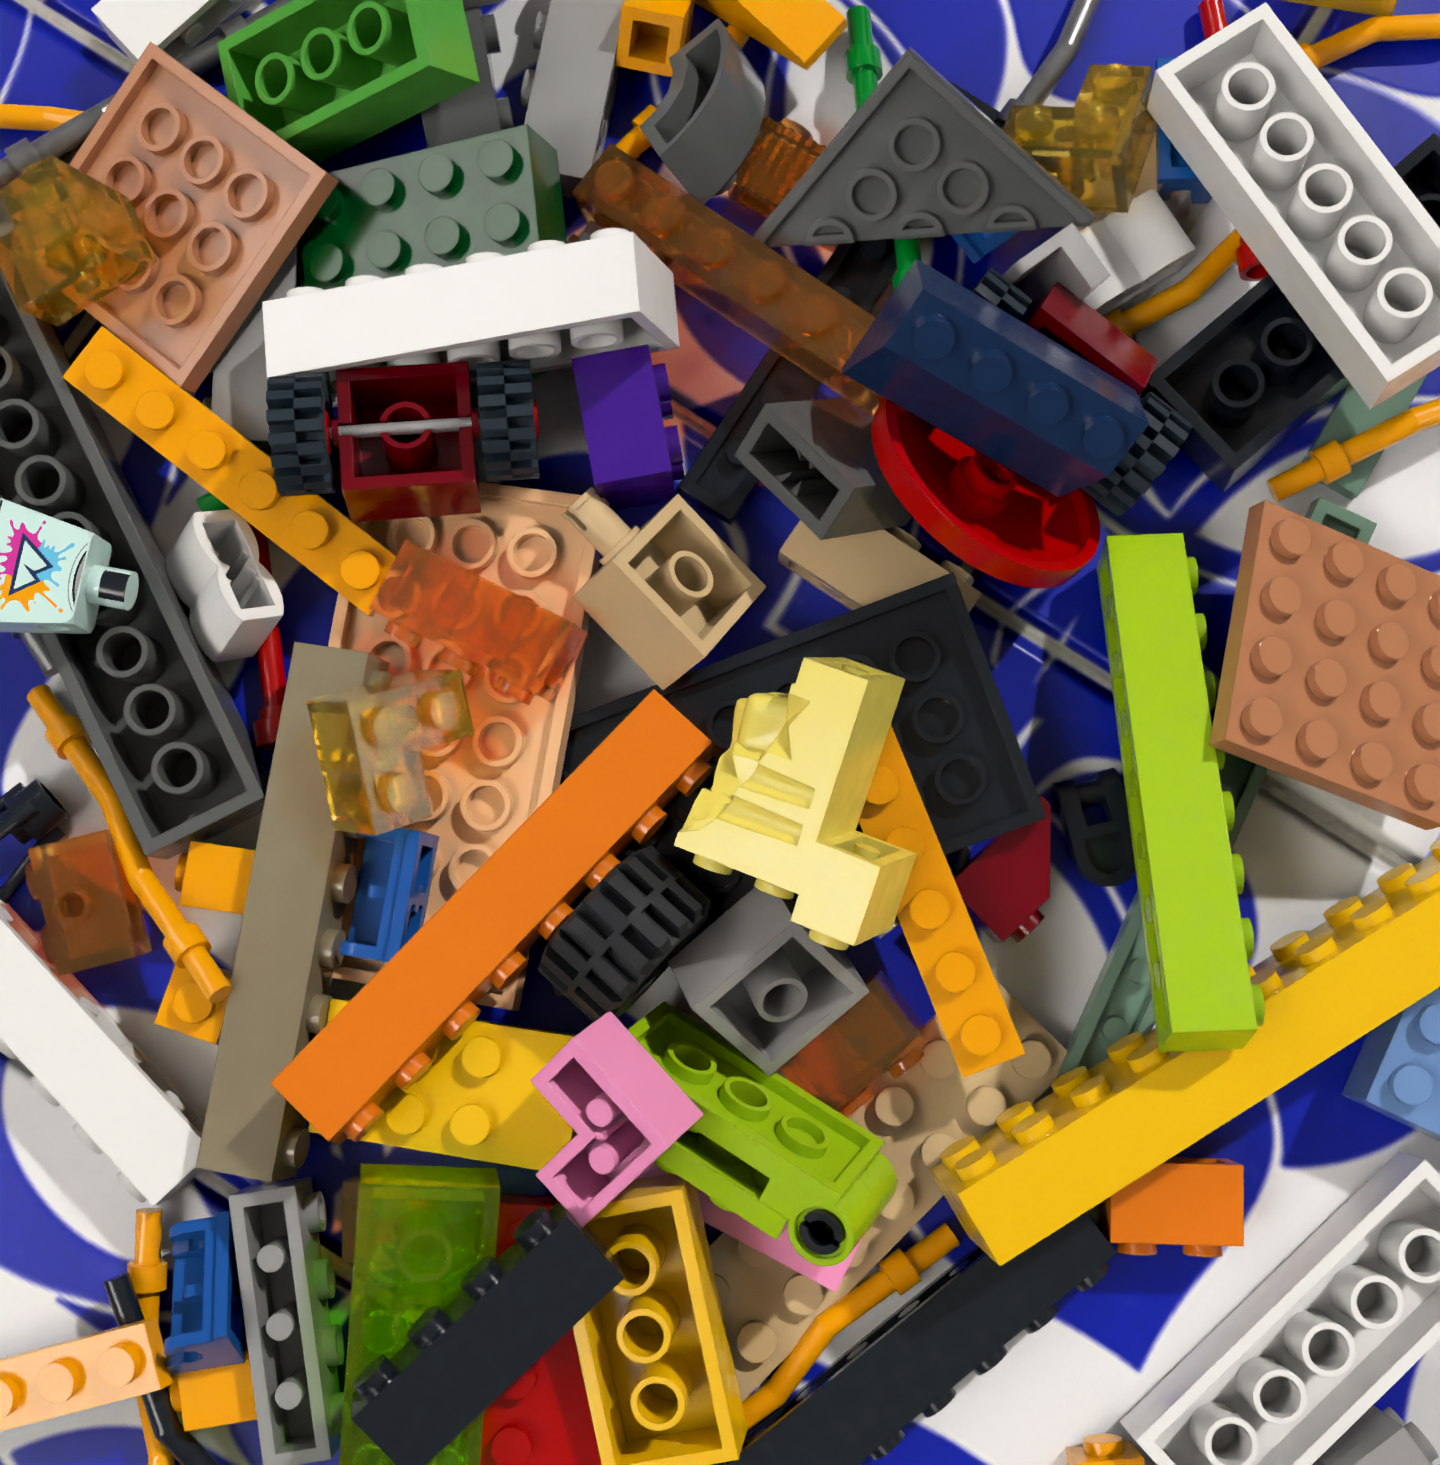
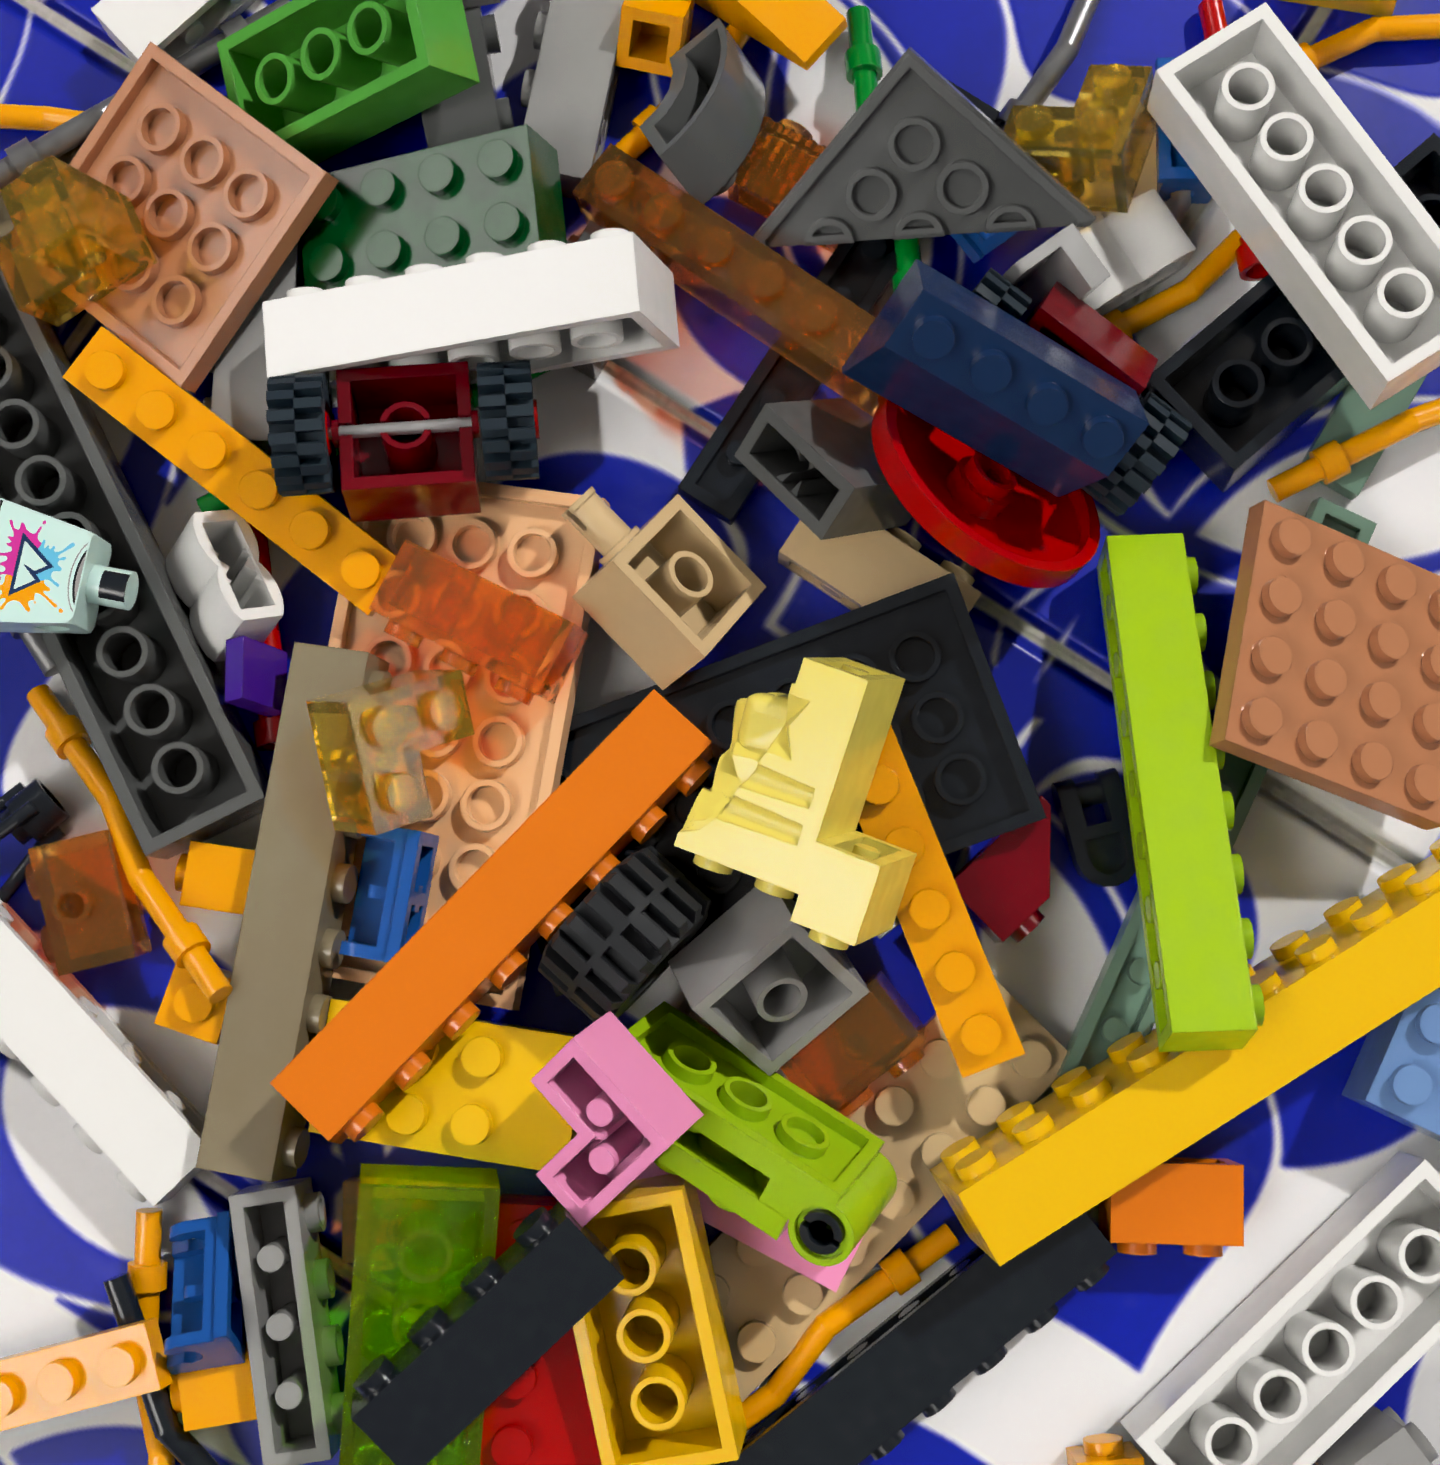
dark purple piece [571,344,685,511] -> none
none -> dark purple tile [225,635,287,717]

